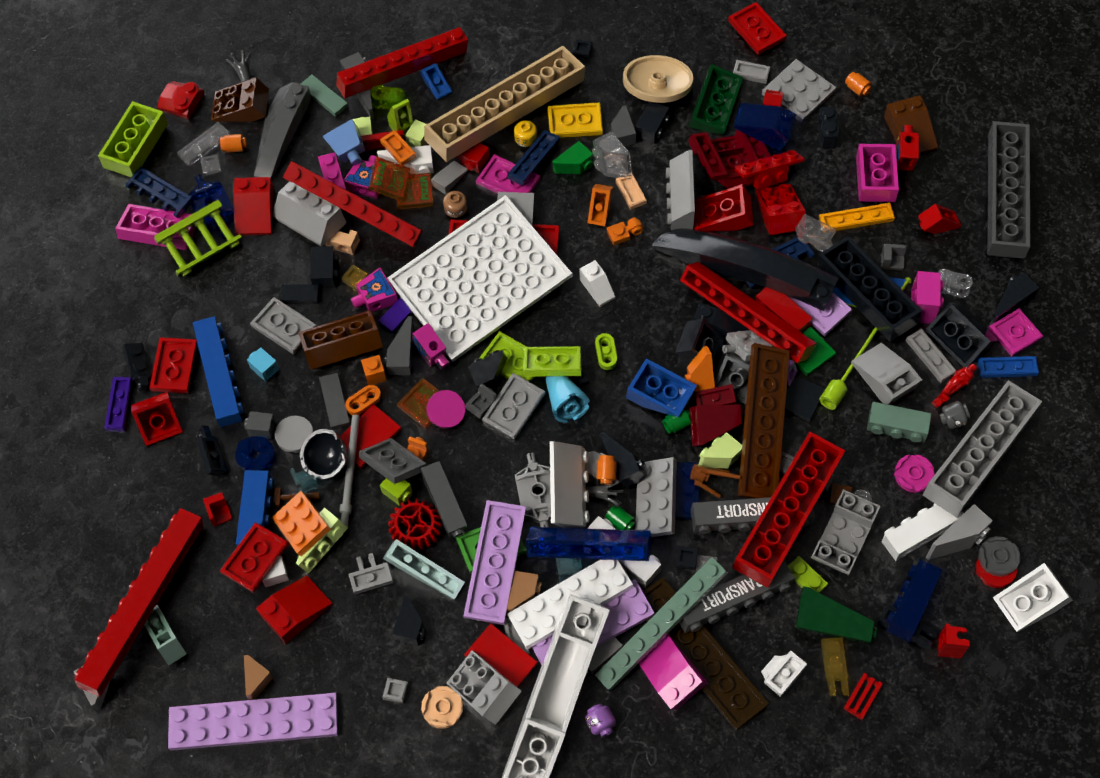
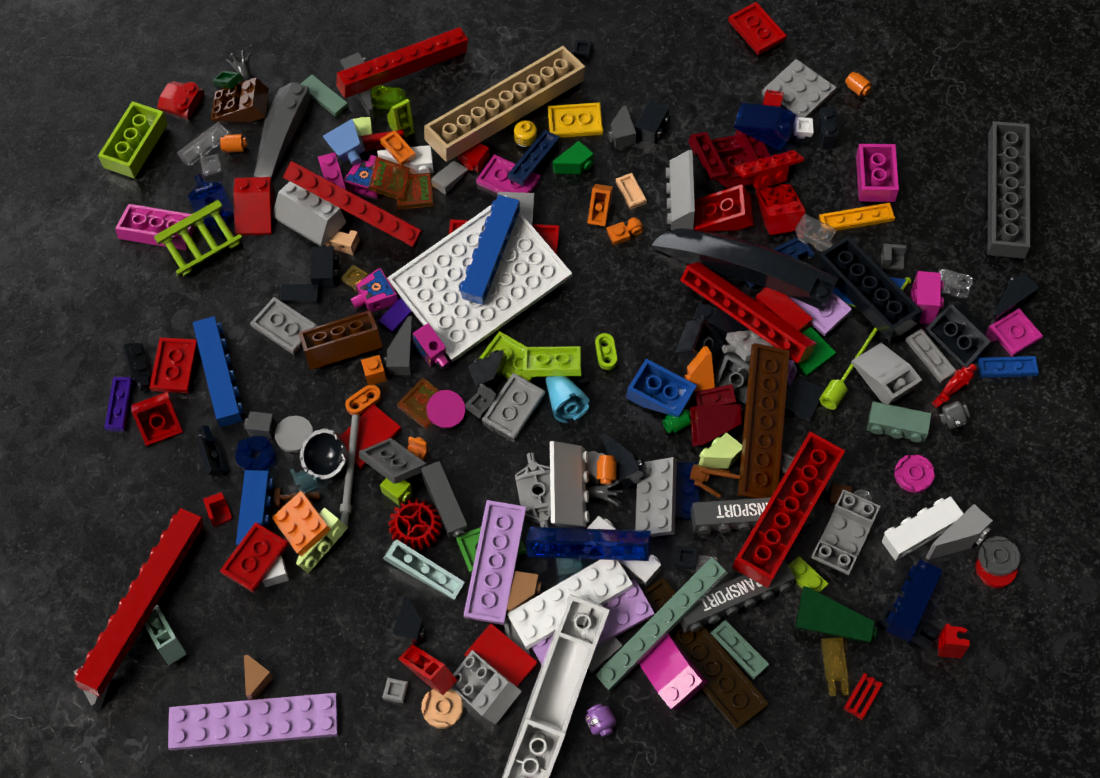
dark blue hinge [125,167,194,218] -> none
medium azure brick [247,347,279,382] -> none
red slope [256,575,333,644] -> none
dark grey tile [319,373,350,430] -> none
light grey hinge [348,553,393,595] -> none
yellowish green brick [405,119,428,147] -> none
blue slope [420,63,453,100] -> none
medium nougat head [443,191,467,218] -> none
white slope [580,260,615,307] -> none
clear slope [592,132,632,179] -> none
green brick [605,505,635,533] -> none
tan dish [623,55,693,103] -> none
dark green slope [688,64,743,134] -> none
light grey tile [733,60,770,84] -> none
white slope [761,651,807,697] -> none
reddish brown slope [884,95,938,154] -> none
red torso [896,125,919,171] -> none
red slope [918,204,961,234] -> none
light grey brick [923,380,1042,518] -> none
white slope [993,563,1073,632] -> none
none -> dark green tile [212,71,243,89]
none -> red slope [399,644,457,695]
none -> blue brick [459,194,521,305]
none -> sand green plate [710,620,769,680]
none -> white tile [794,117,813,139]

